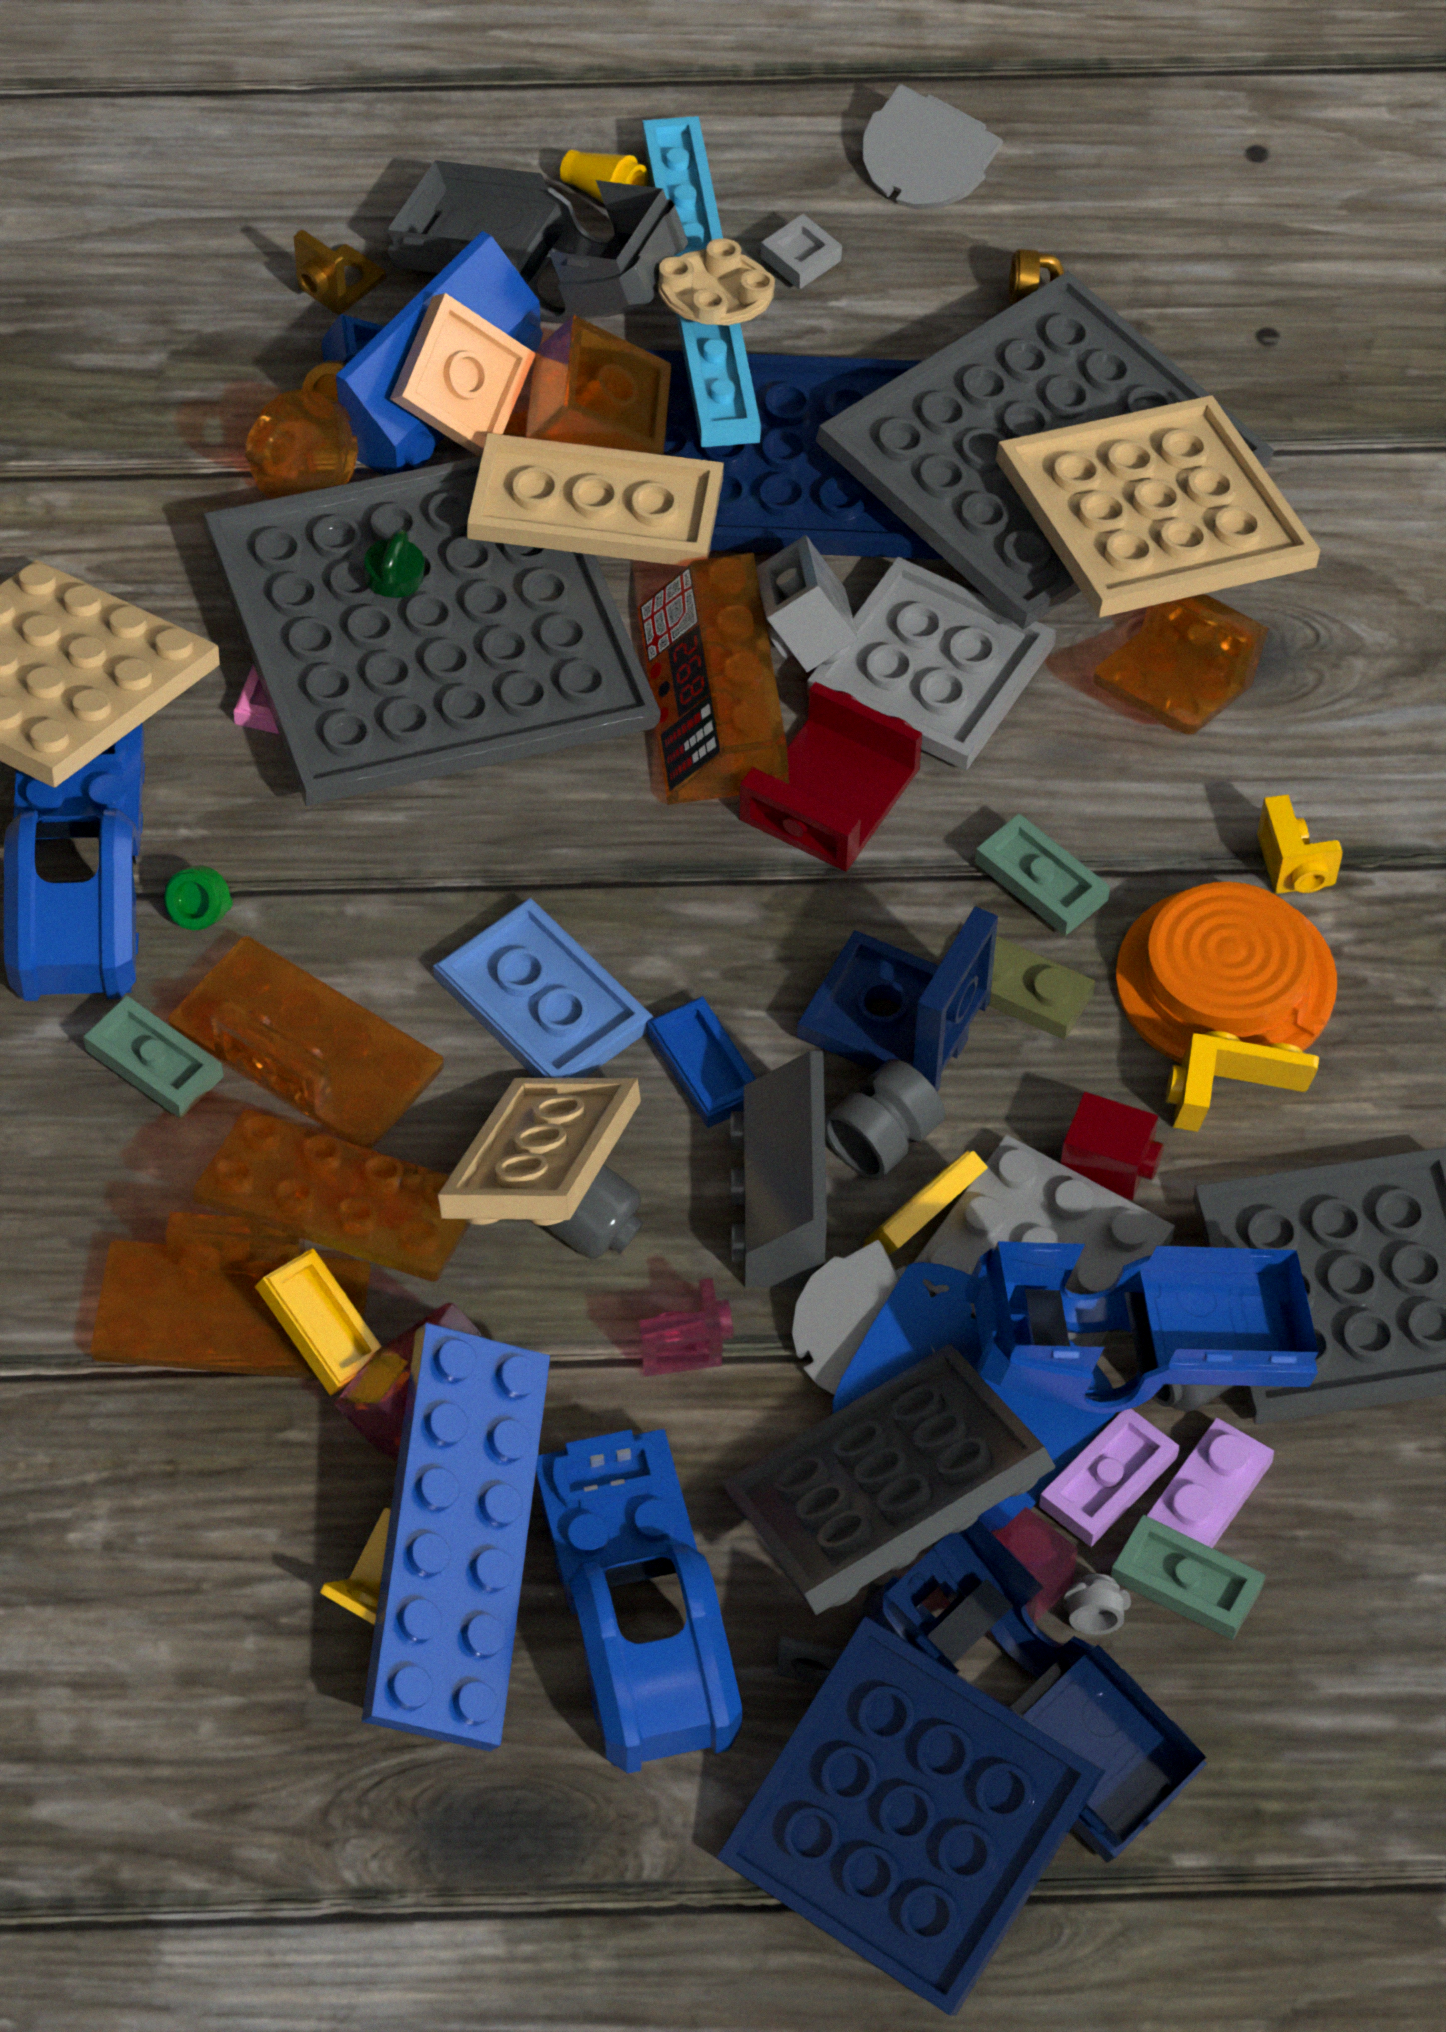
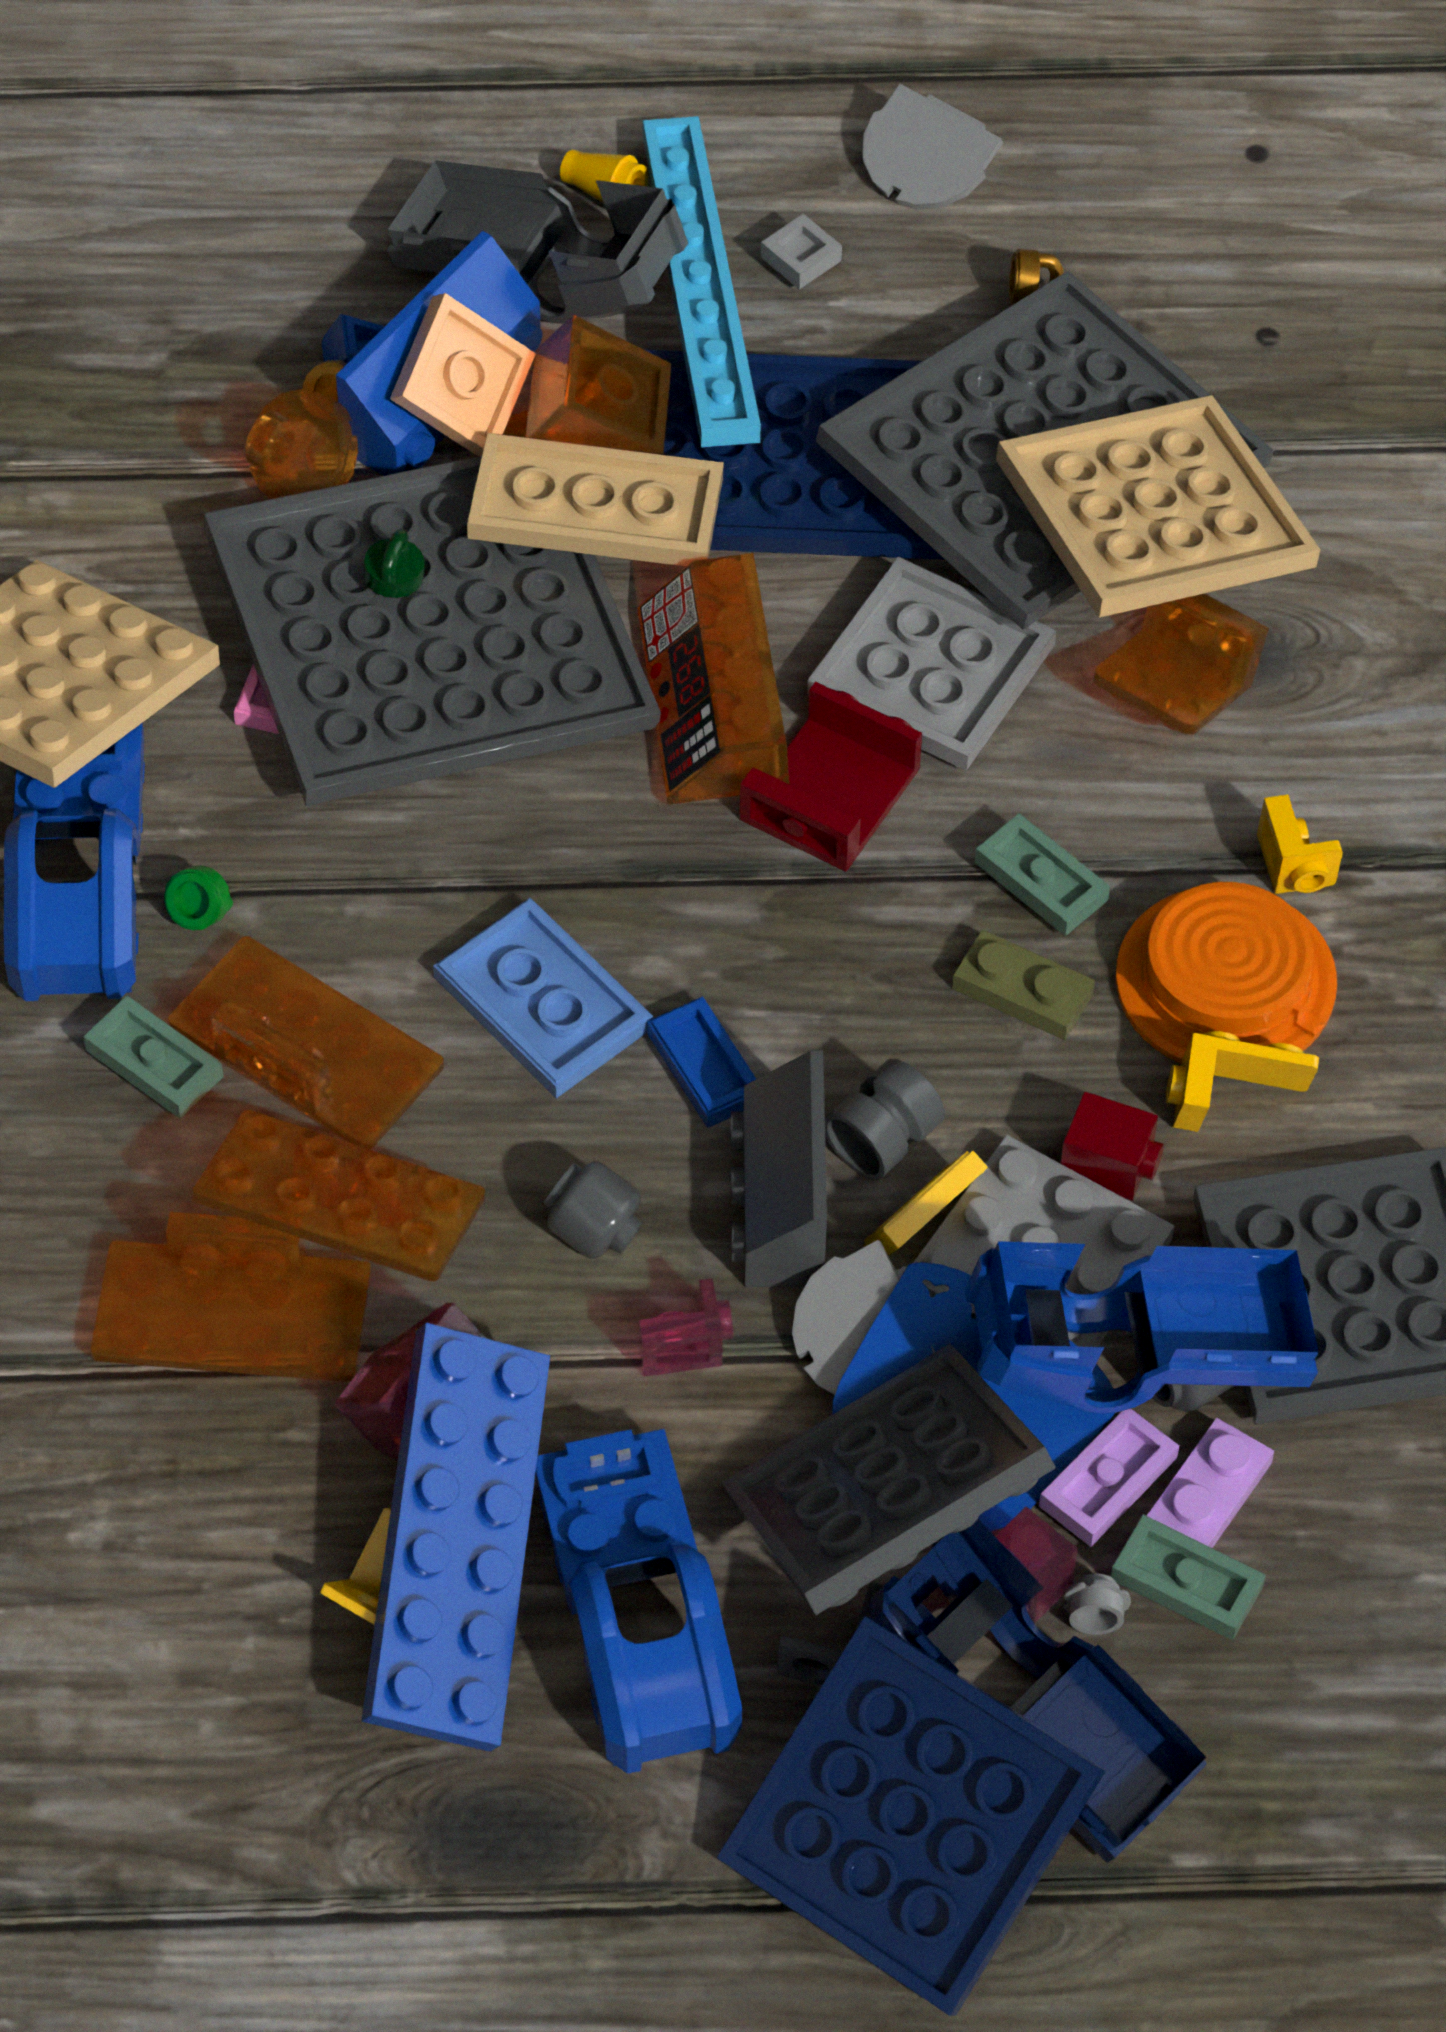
yellow tile [255,1248,389,1396] -> none
pearl gold bracket [293,229,386,315] -> none
tan plate [438,1078,641,1225] -> none
tan dish [658,238,775,325] -> none
light grey brick [756,535,858,672] -> none
dark blue bracket [797,906,998,1092] -> none

